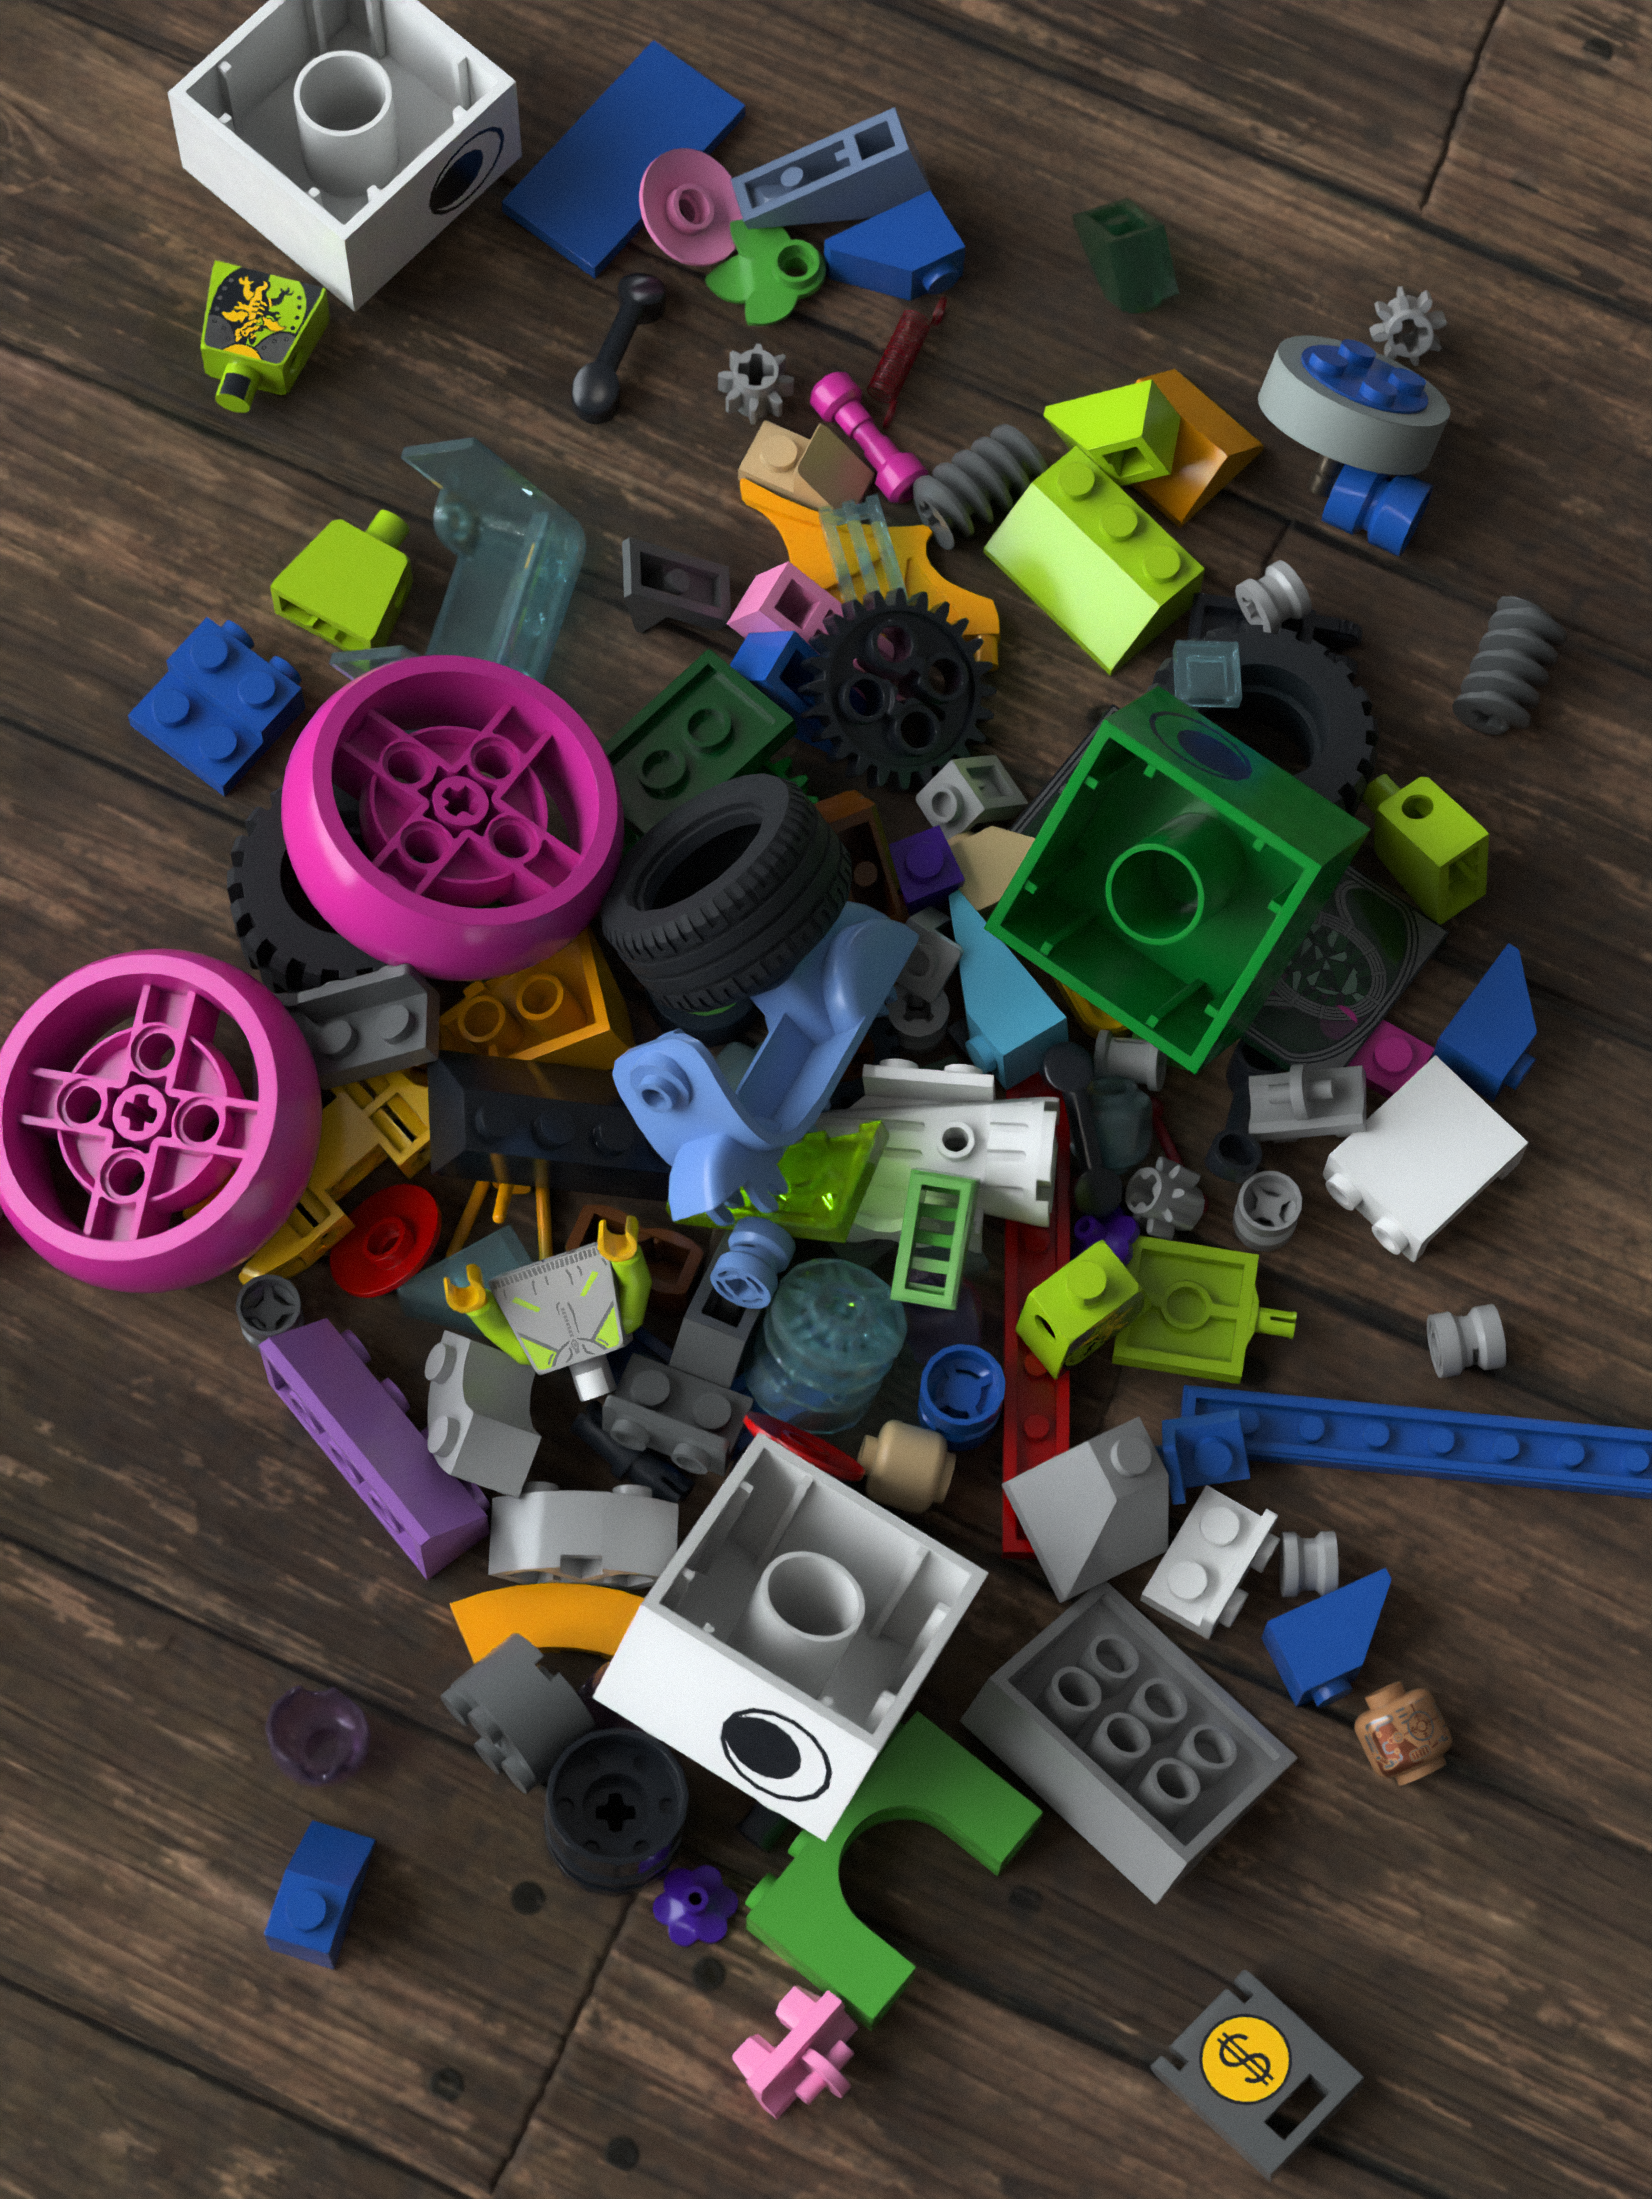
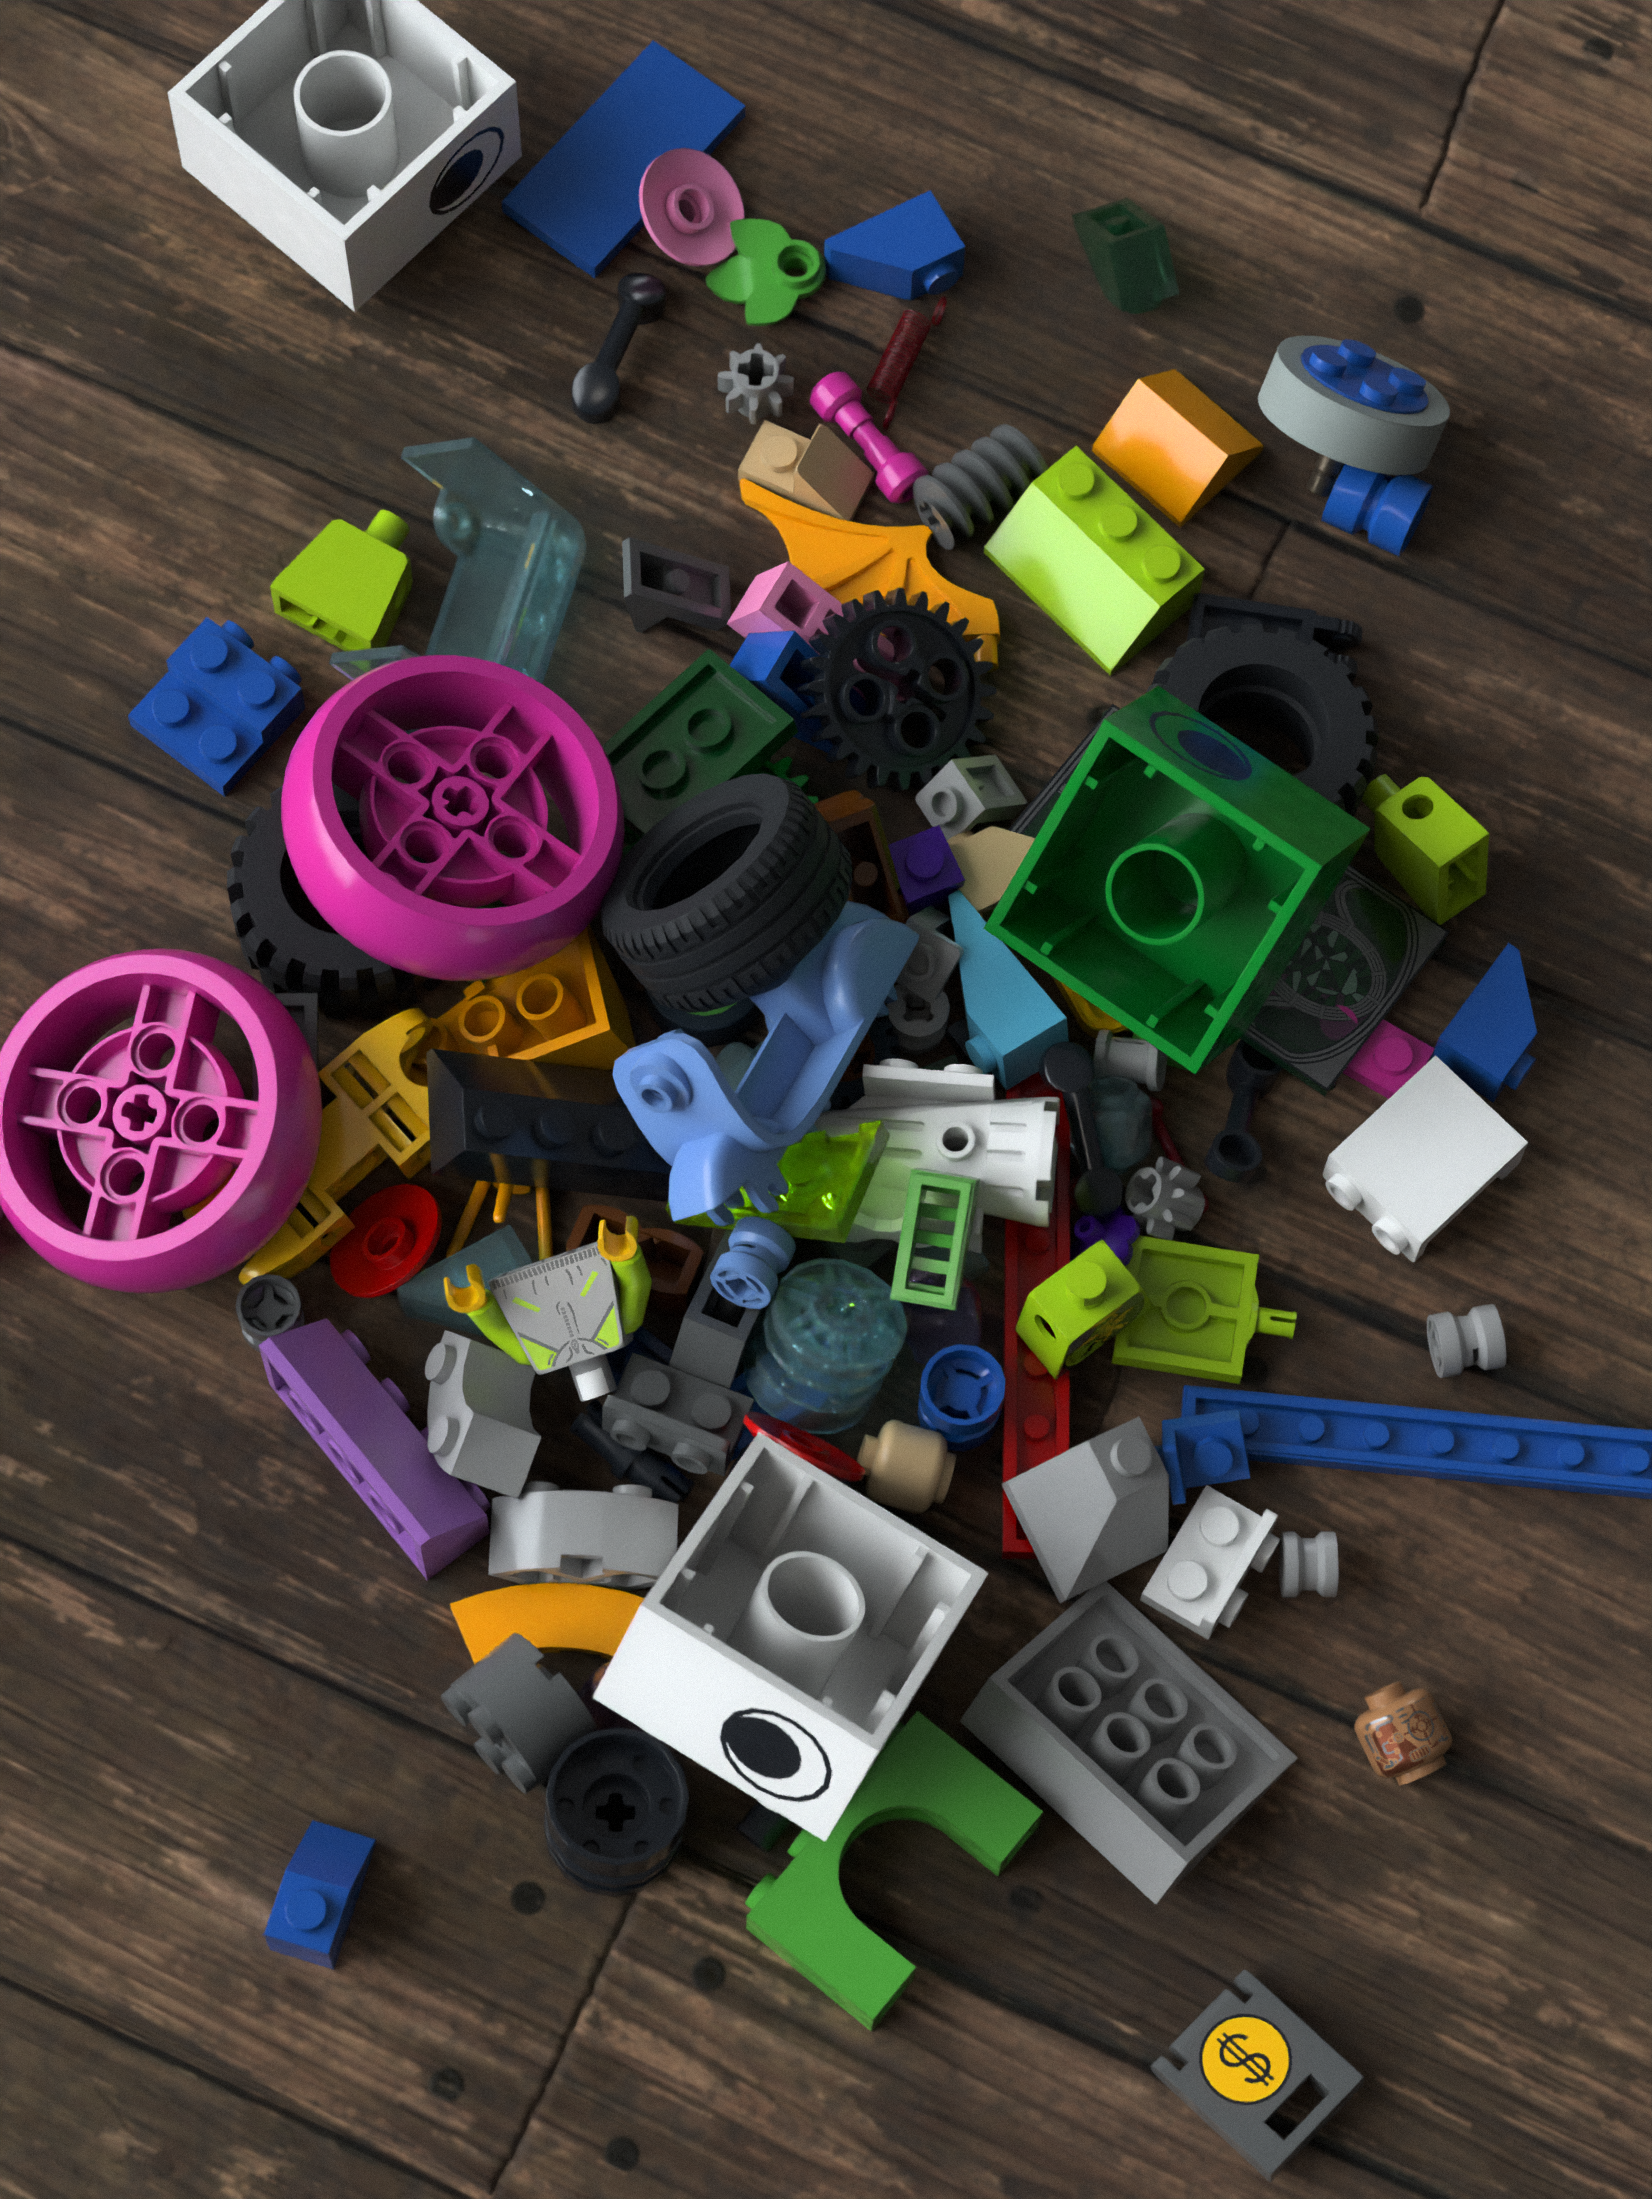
torso [201,260,330,413] -> none
clear purple hair [265,1685,372,1788] -> none
dark grey bracket [297,963,440,1090] -> none
dark purple plant [653,1865,738,1947] -> none
sand blue slope [731,107,932,229] -> none
bright pink hips [732,1985,858,2119] -> none
clear light blue tile [818,494,909,604] -> none
lime slope [1043,379,1181,487] -> none
clear light blue tile [1172,640,1242,708] -> none
light grey wheel [1233,1171,1302,1252] -> none
light grey wheel [1235,560,1312,634] -> none
light grey hips [1249,1063,1367,1143] -> none
blue slope [1261,1568,1392,1708] -> none
light grey gear [1369,286,1447,366] -> none
dark grey piece [1452,596,1567,735] -> none

